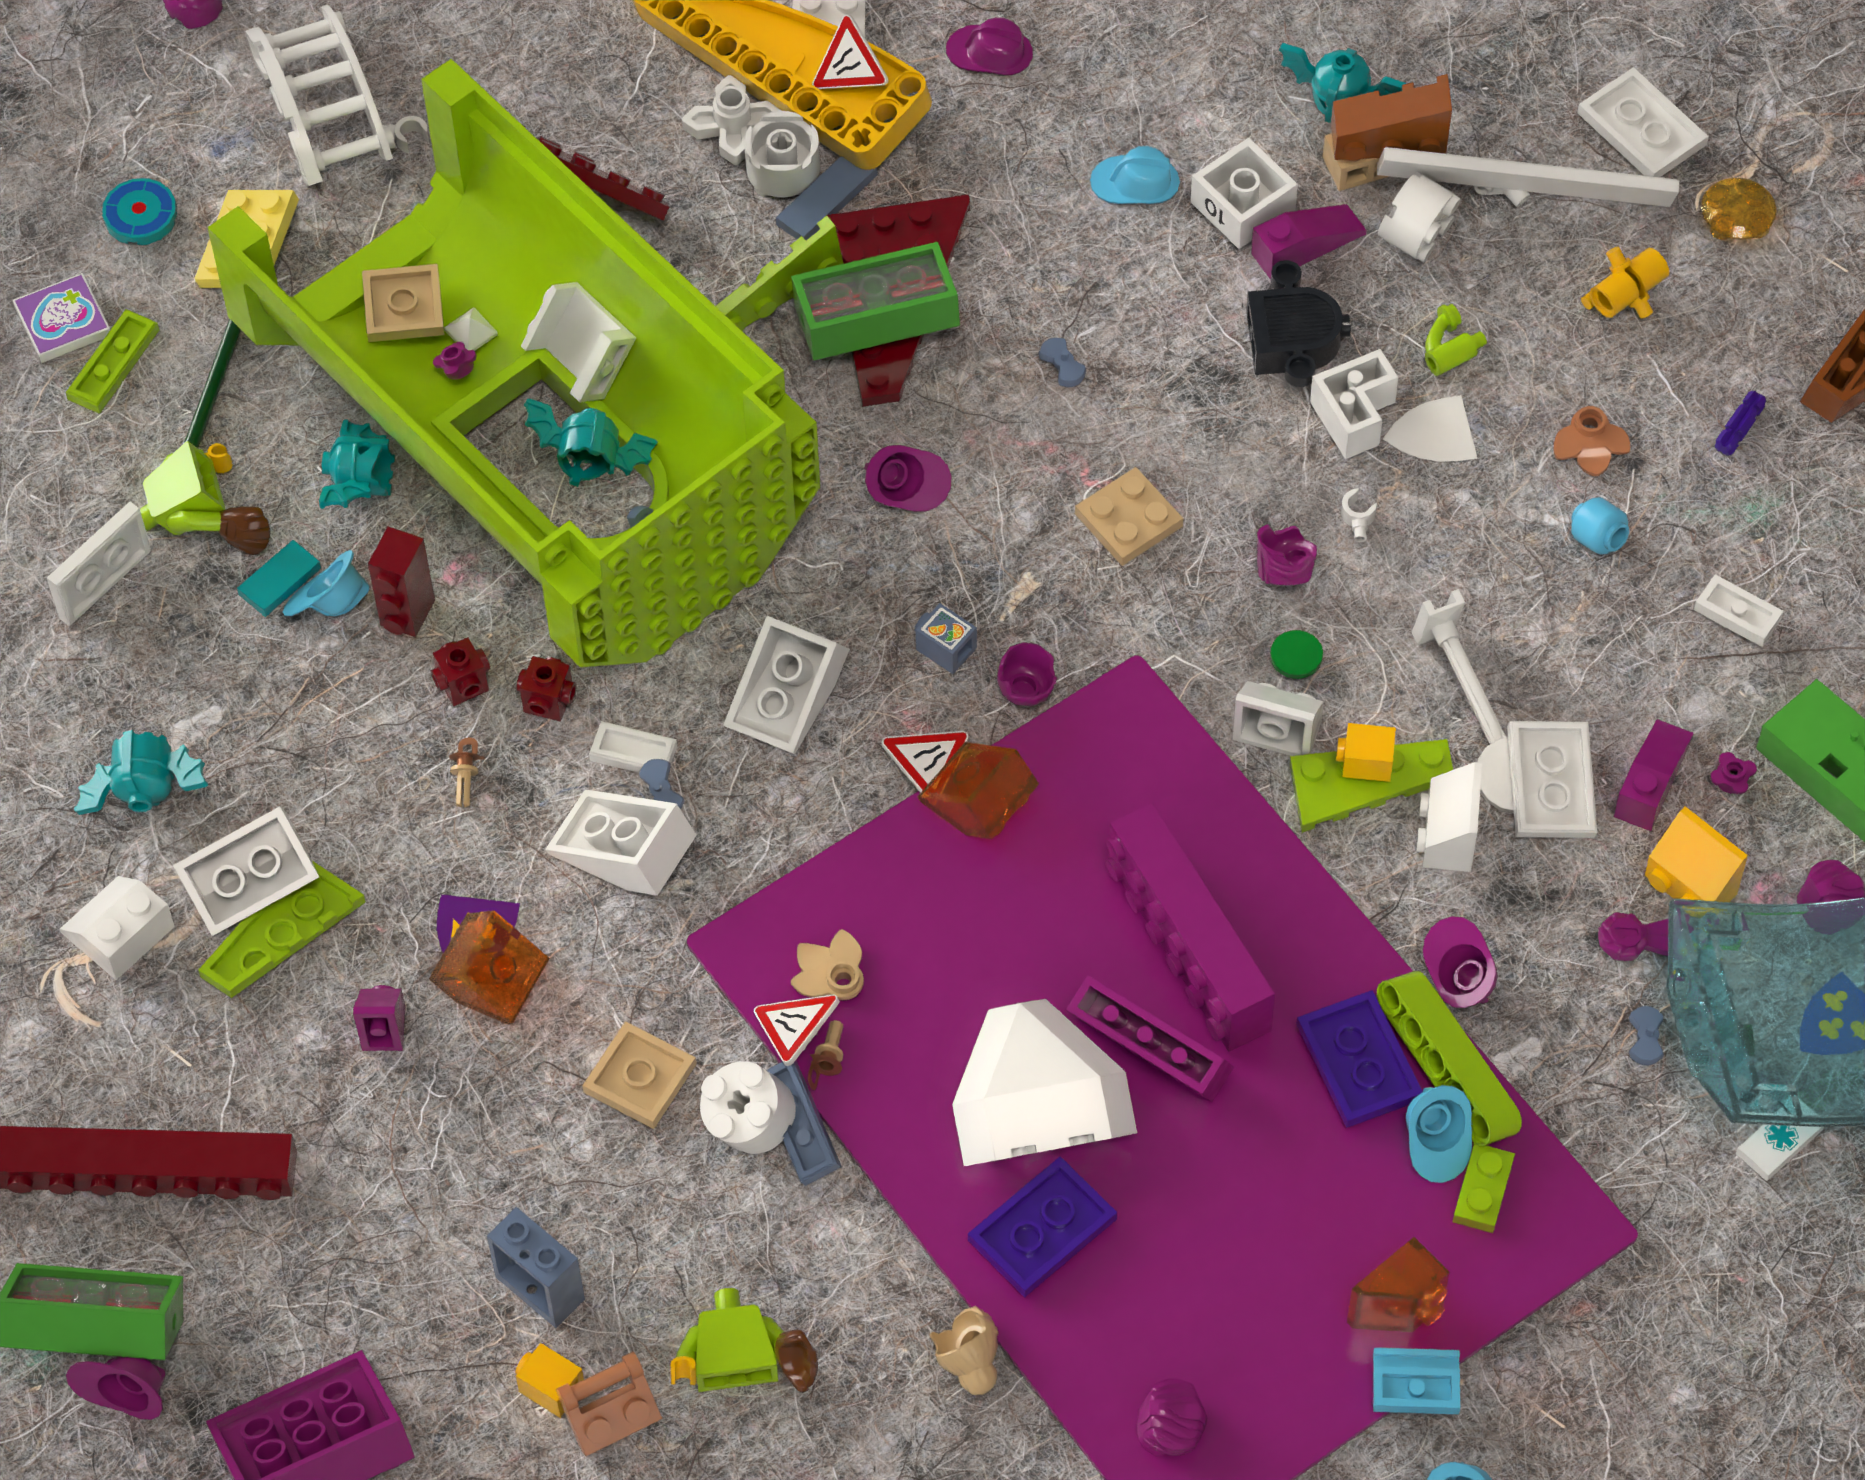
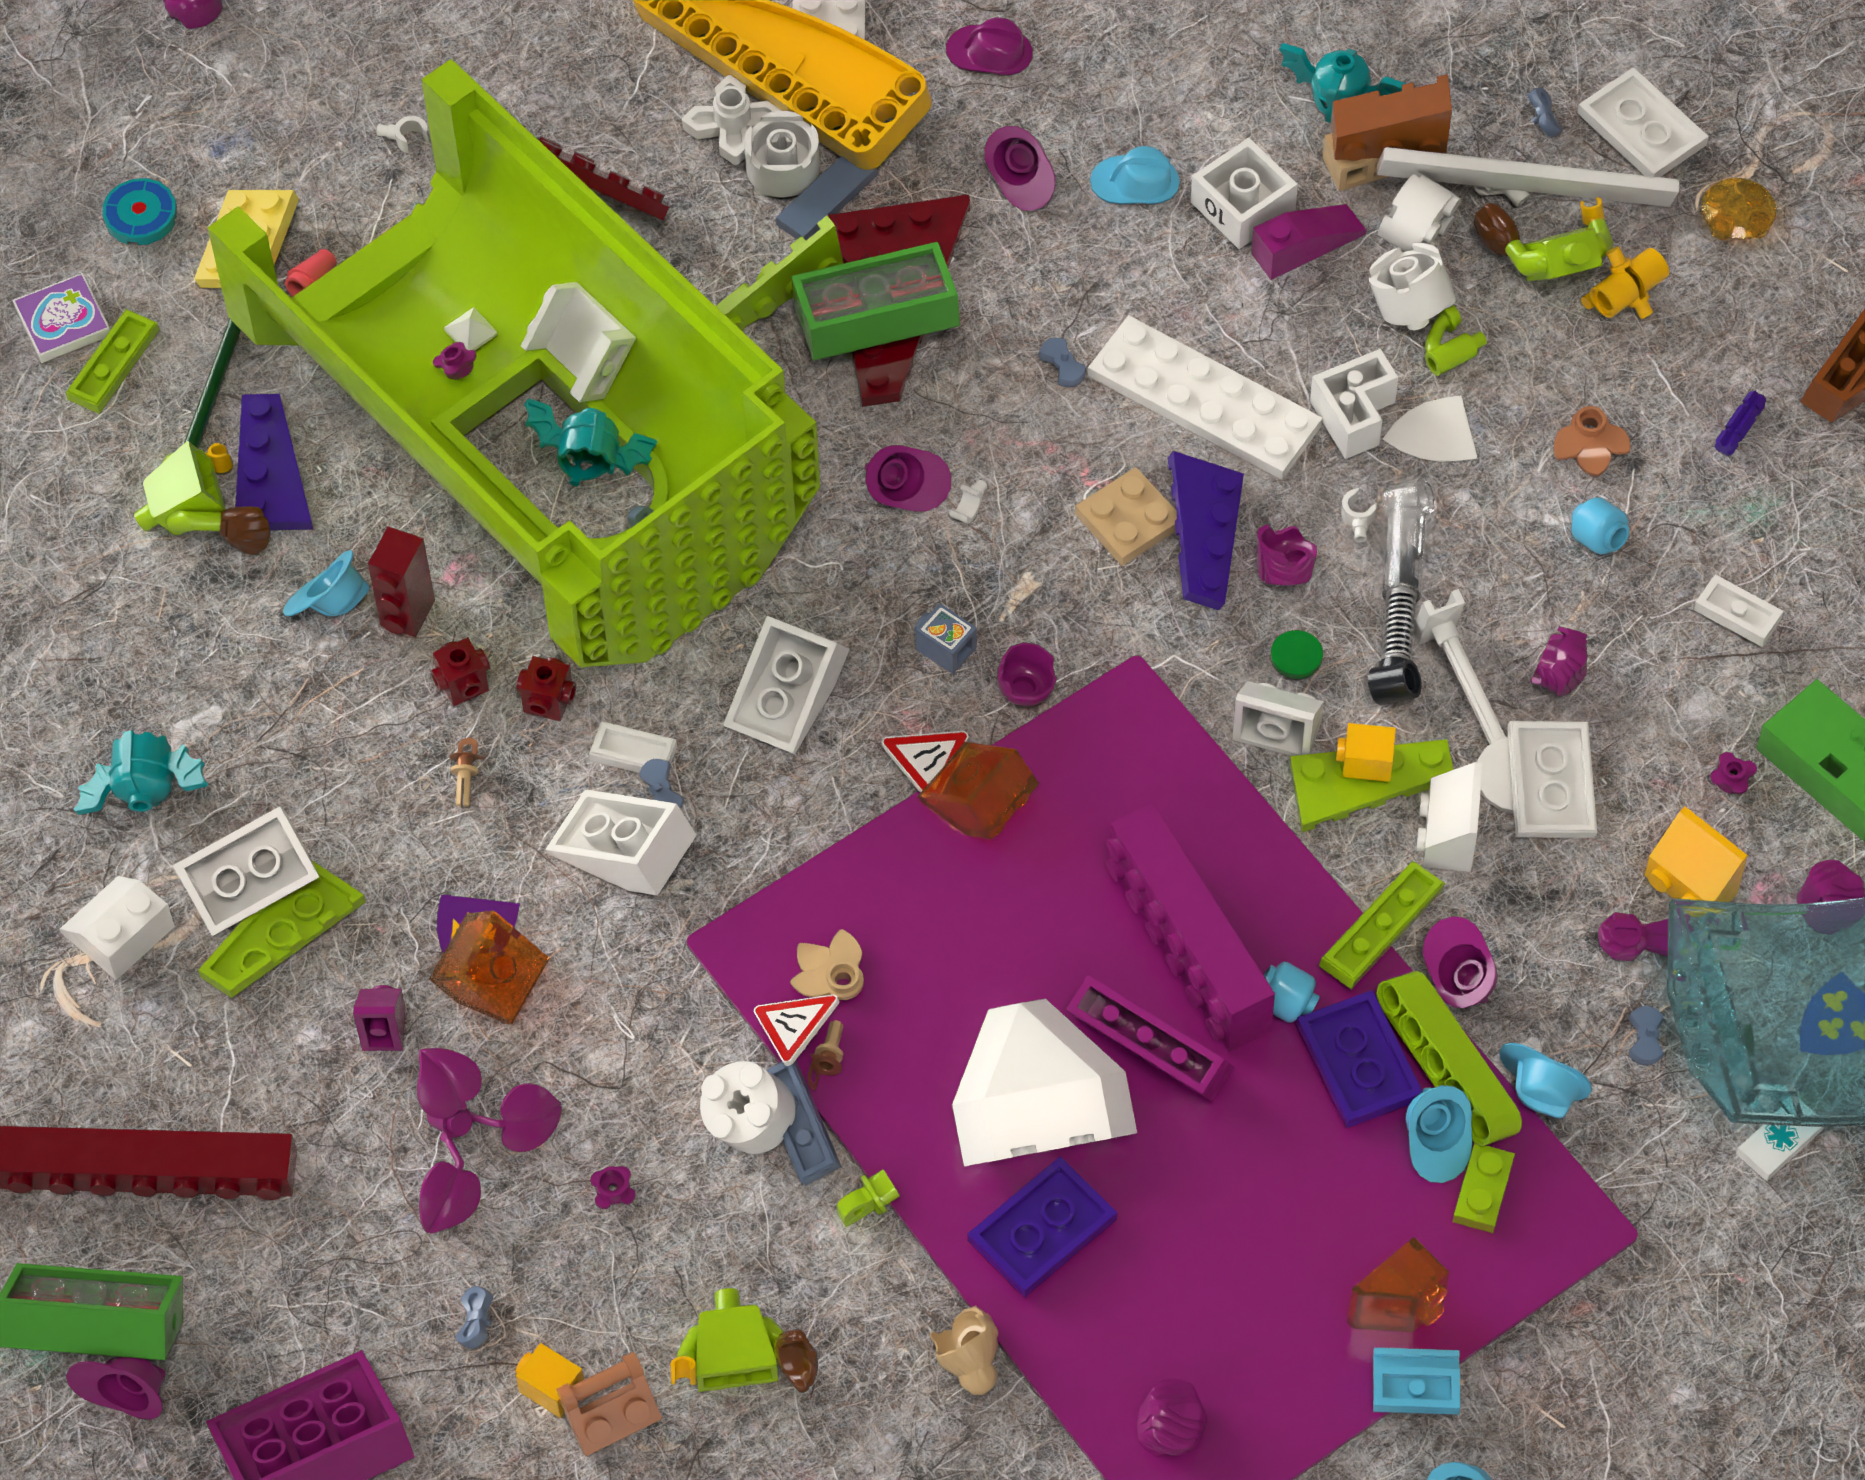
white tile [47,502,151,626] -> none
teal tile [237,540,321,617] -> none
white fence [245,5,396,186] -> none
teal helmet [319,419,395,509] -> none
tan plate [362,264,444,342] -> none
sand blue window [487,1207,585,1328] -> none
tan plate [582,1021,696,1129] -> none
piece [812,15,888,89] -> none
black piece [1246,260,1351,387] -> none
magenta slope [1614,719,1694,831] -> none
none -> dark purple wing [235,394,313,530]
none -> coral cone [285,249,337,296]
none -> magenta plant [417,1048,562,1233]
none -> sand blue piece [455,1286,493,1349]
none -> magenta plate [590,1166,636,1209]
none -> lime piece [836,1169,900,1227]
none -> white piece [950,480,987,524]
none -> magenta piece [984,126,1056,211]
none -> white plate [1088,315,1322,480]
none -> dark purple wing [1167,451,1244,610]
none -> medium azure head [1264,962,1320,1023]
none -> lime tile [1319,861,1445,989]
none -> piece [1368,477,1435,706]
none -> white brick [1369,243,1456,330]
none -> lime torso [1474,197,1613,281]
none -> medium azure piece [1499,1043,1592,1118]
none -> sand blue piece [1527,87,1563,137]
none -> magenta hair [1530,626,1588,697]

